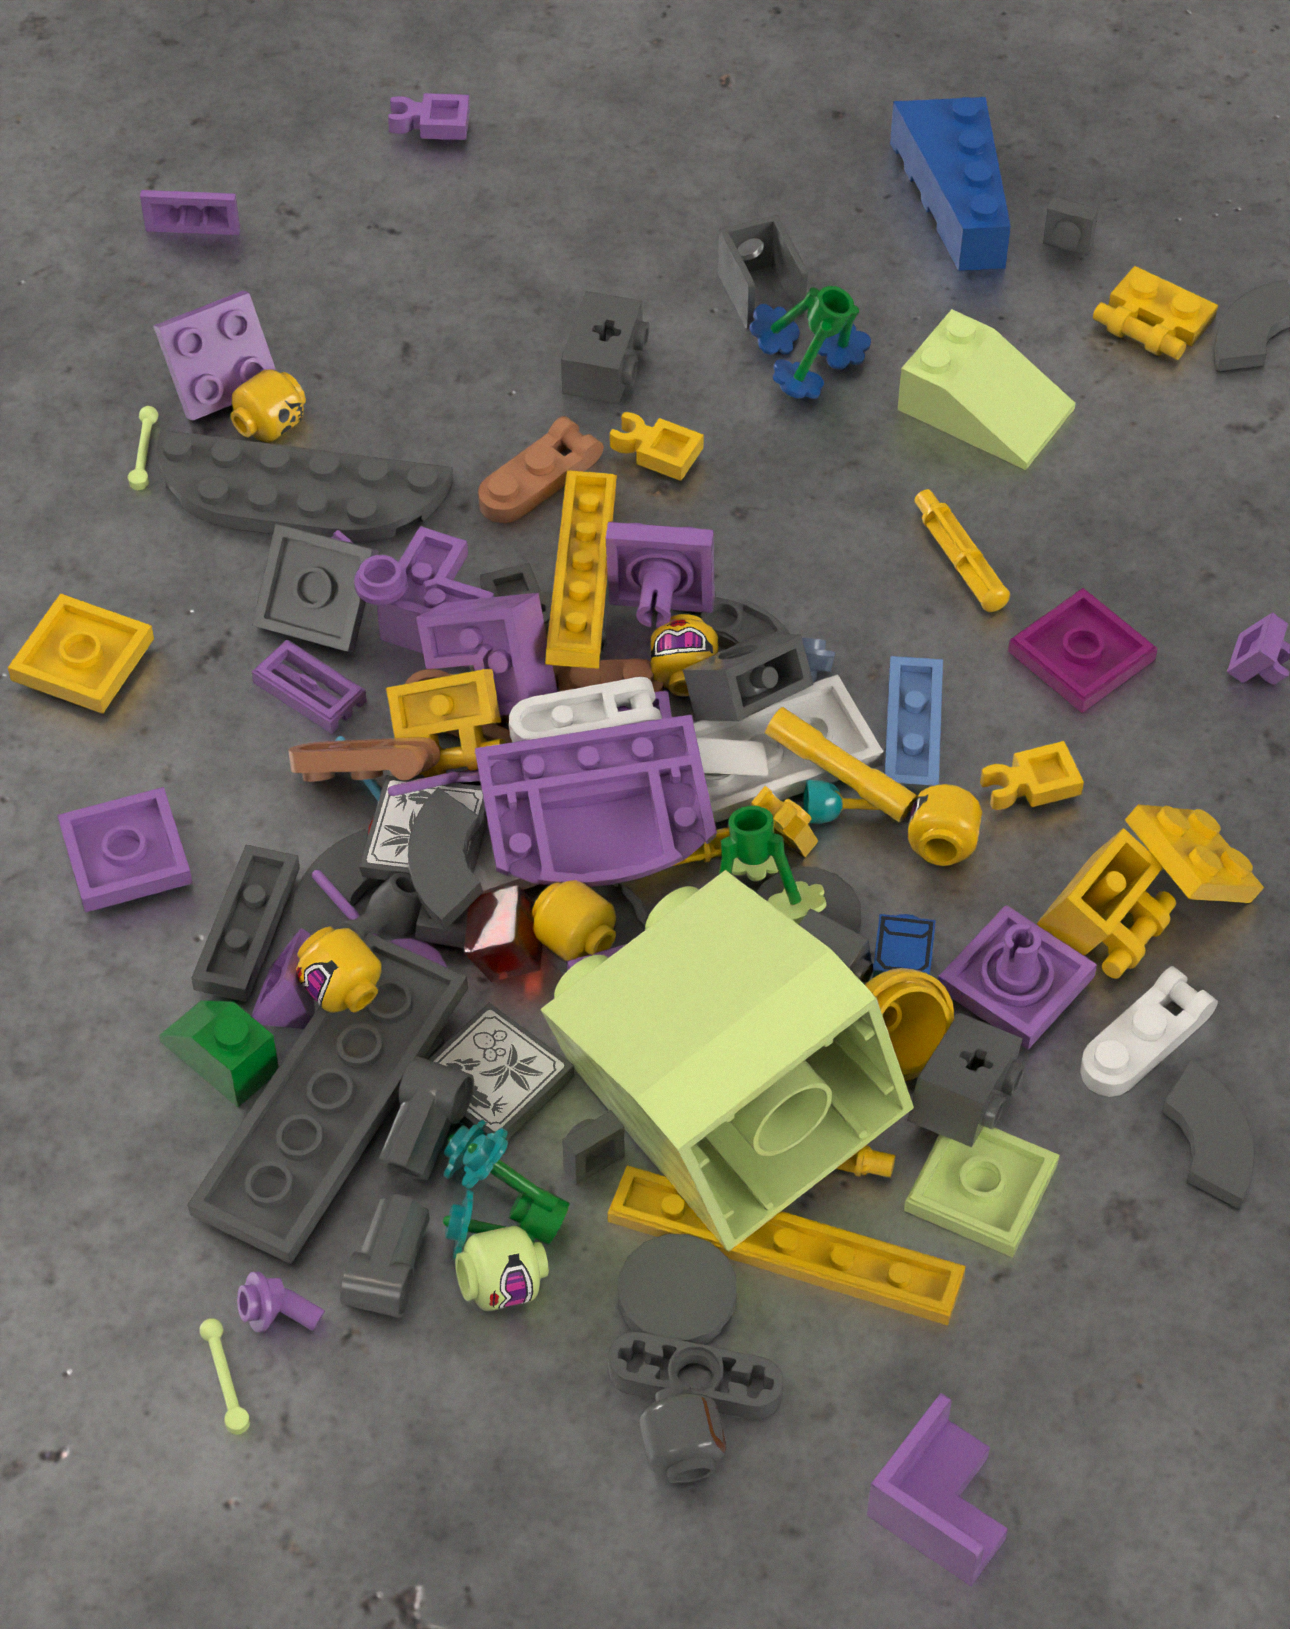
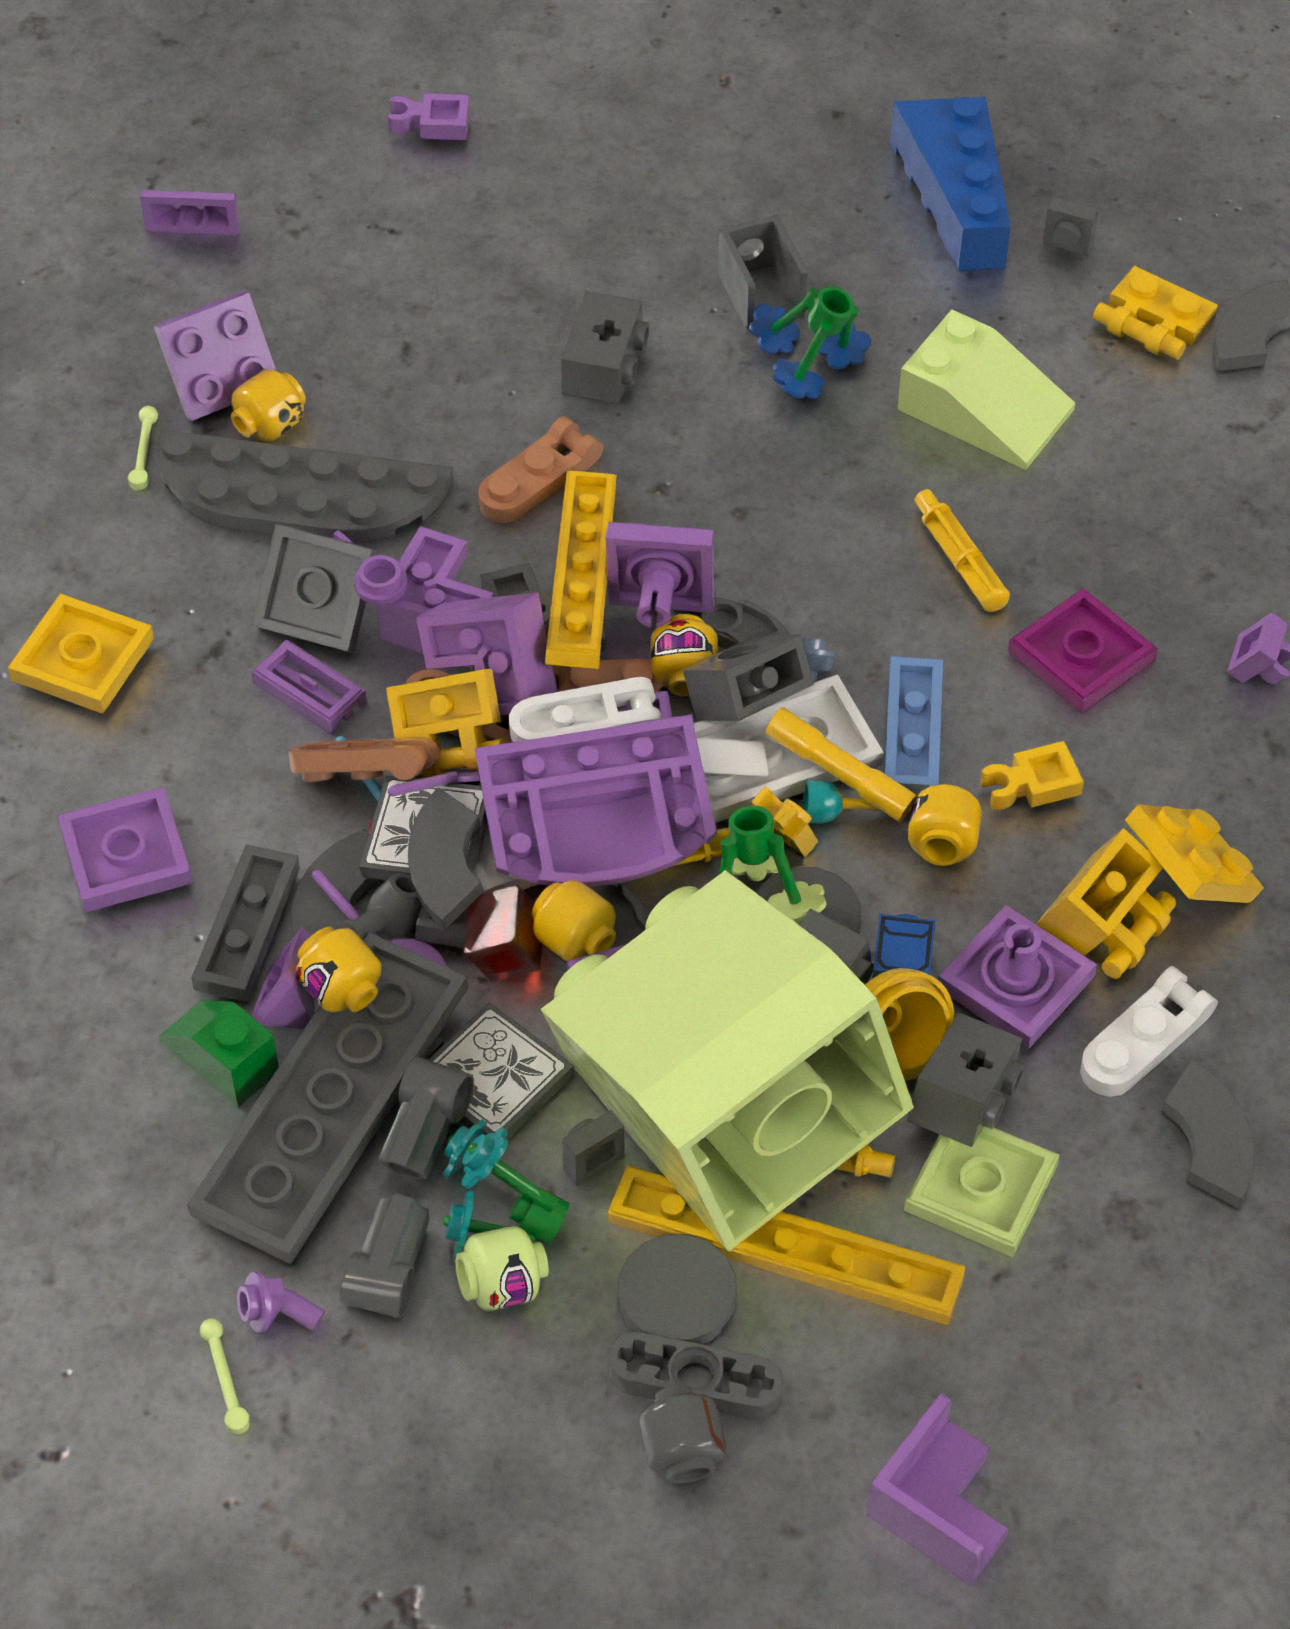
yellow plate [609,412,704,481] -> none

